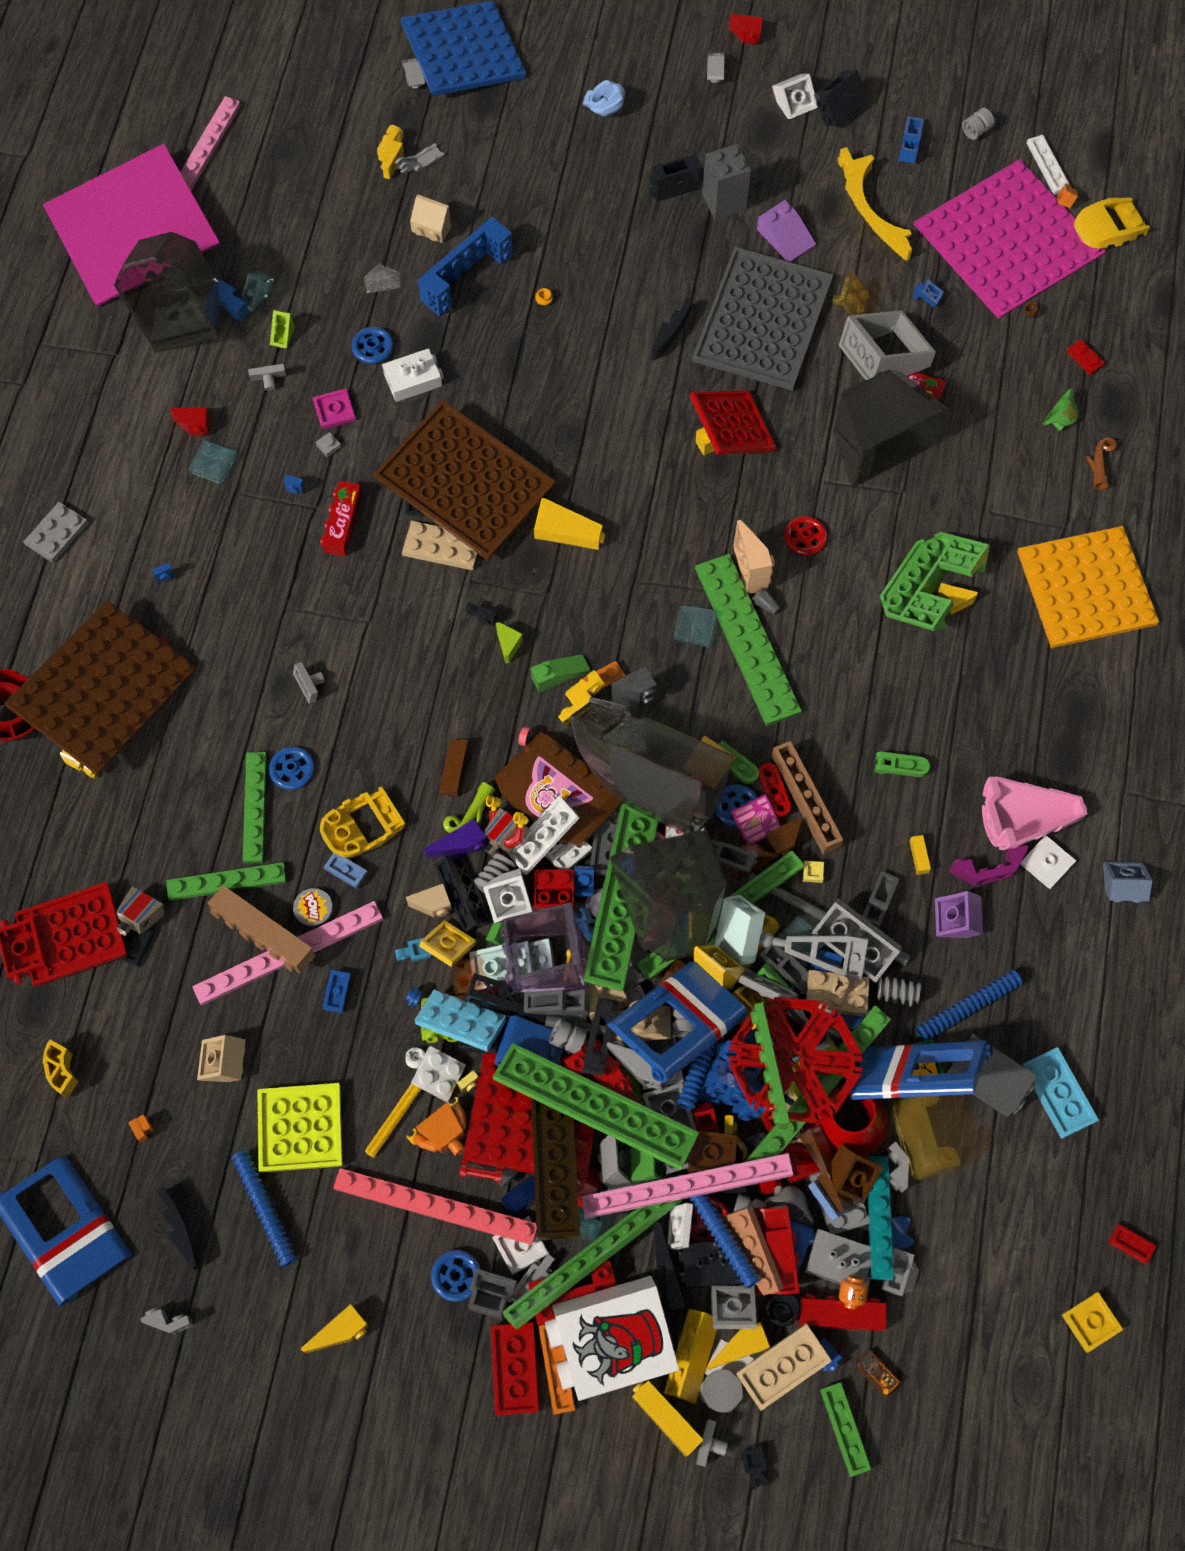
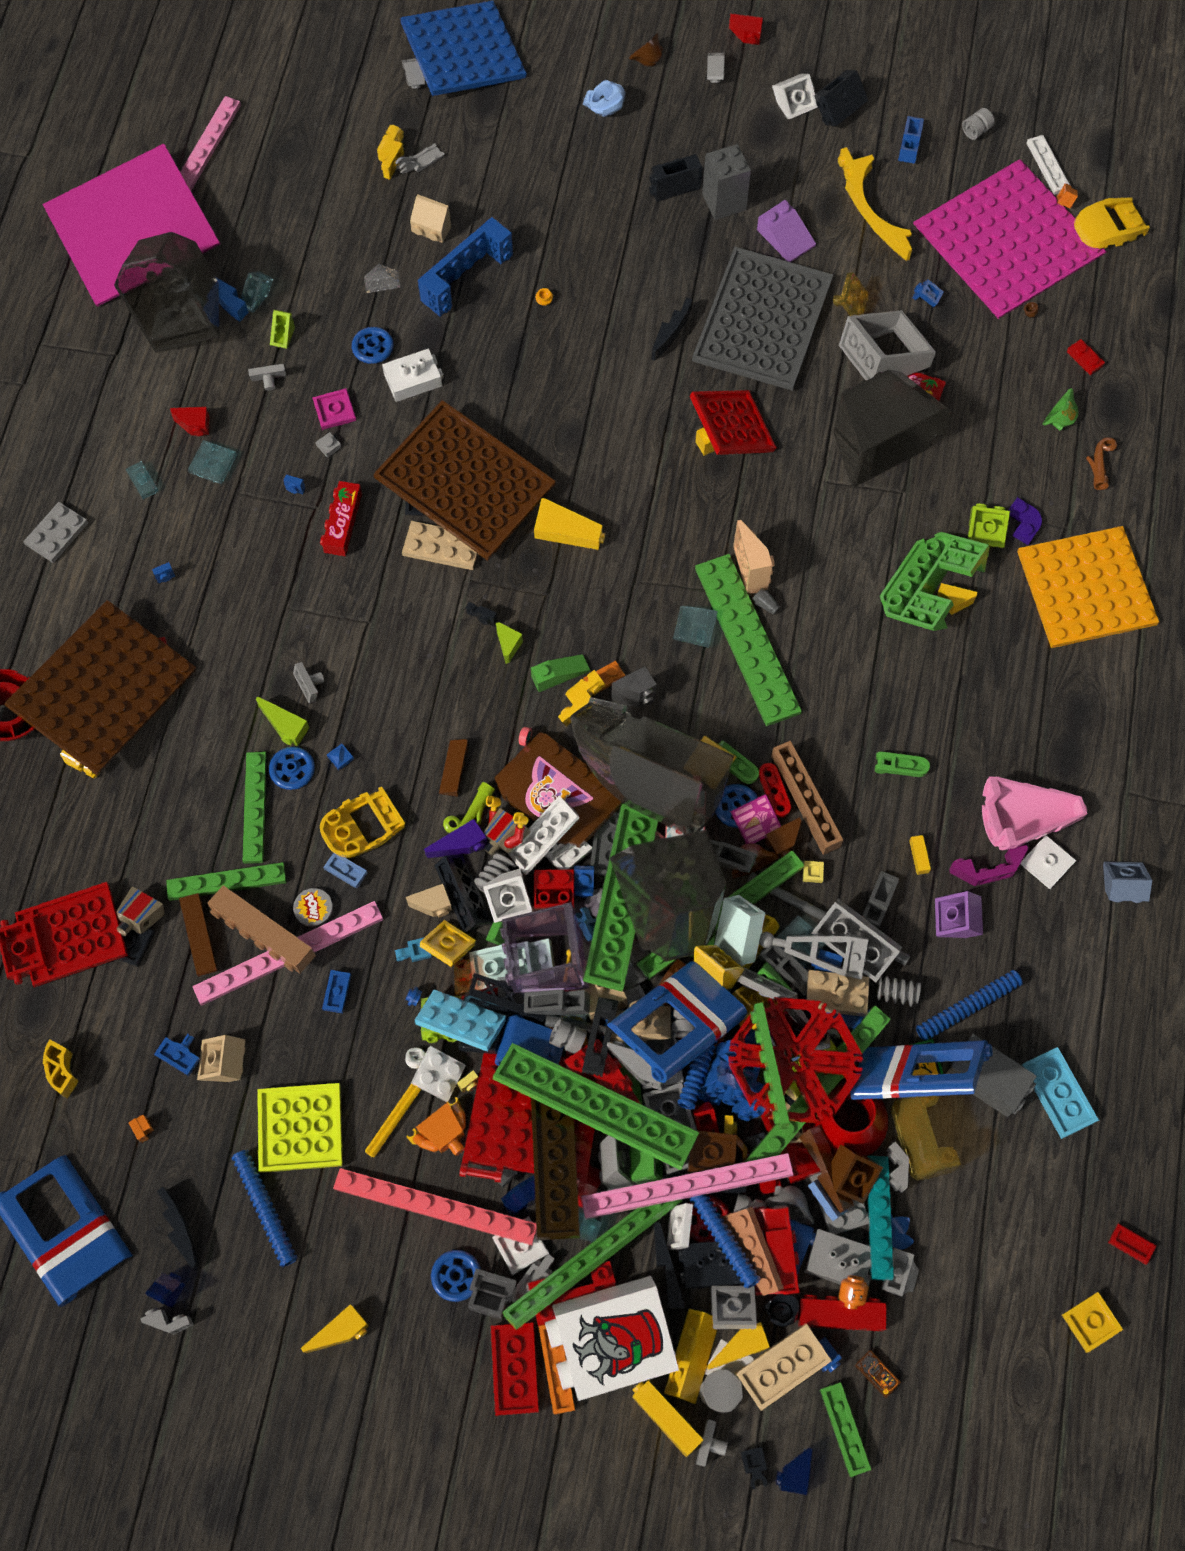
red plate [784,516,827,556] -> none
none -> clear light blue plate [125,461,159,499]
none -> clear blue slope [145,1272,185,1308]
none -> blue plate [154,1034,200,1076]
none -> reddish brown slope [179,893,217,976]
none -> lime slope [256,697,309,746]
none -> blue tile [327,744,354,770]
none -> reddish brown hat [629,33,664,66]
none -> clear blue slope [776,1448,812,1495]
none -> lime plate [967,504,1010,548]
none -> dark purple plate [1008,497,1042,545]

